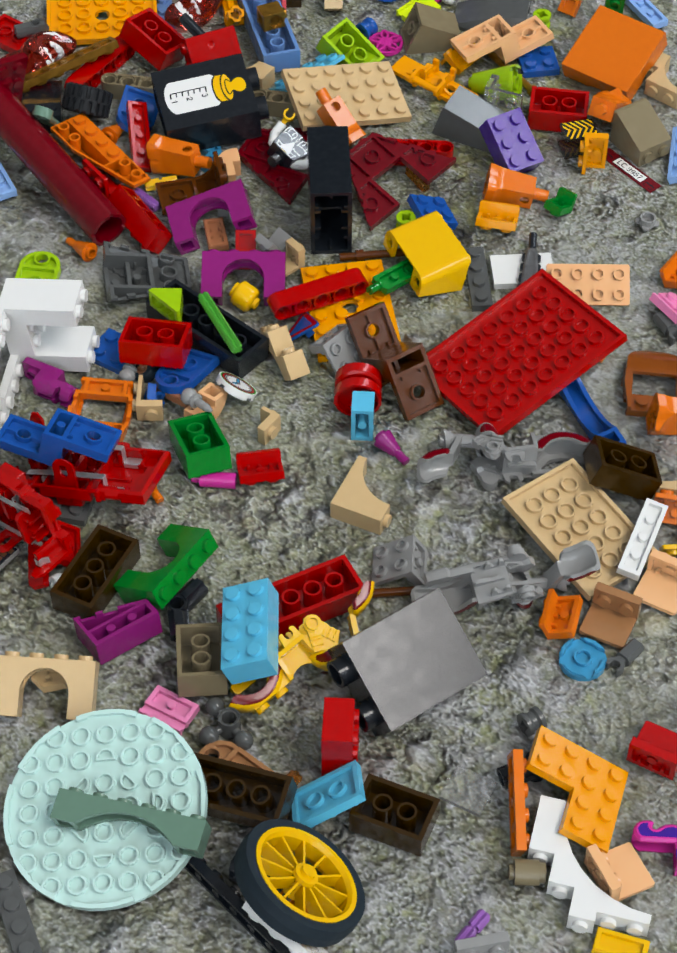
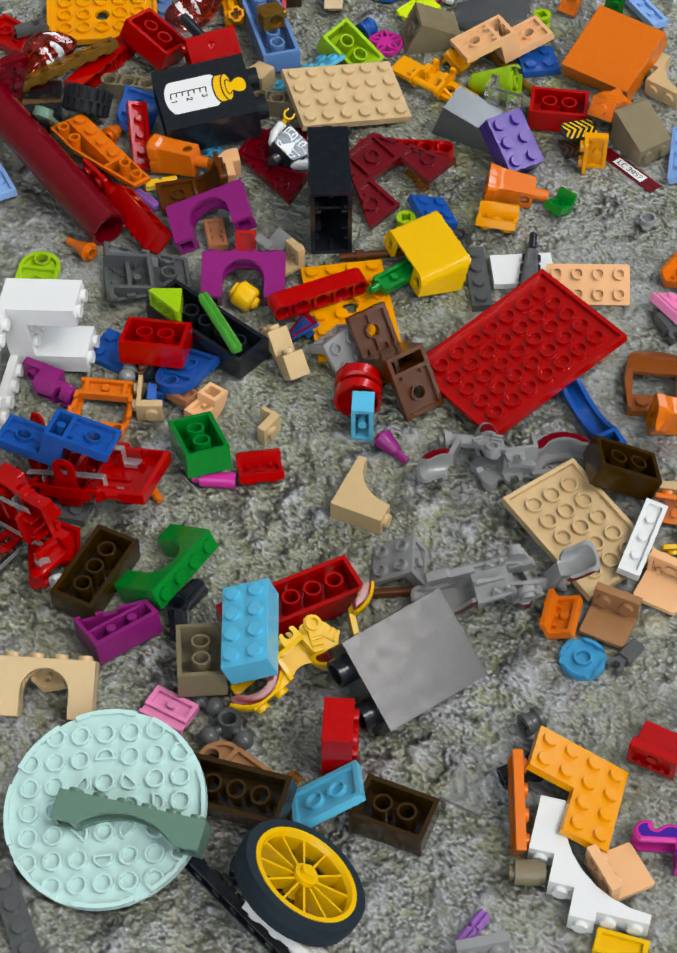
light grey bar [181,388,213,413] -> none
white tile [216,371,257,402] -> none
orange piece [315,87,366,147] -> none

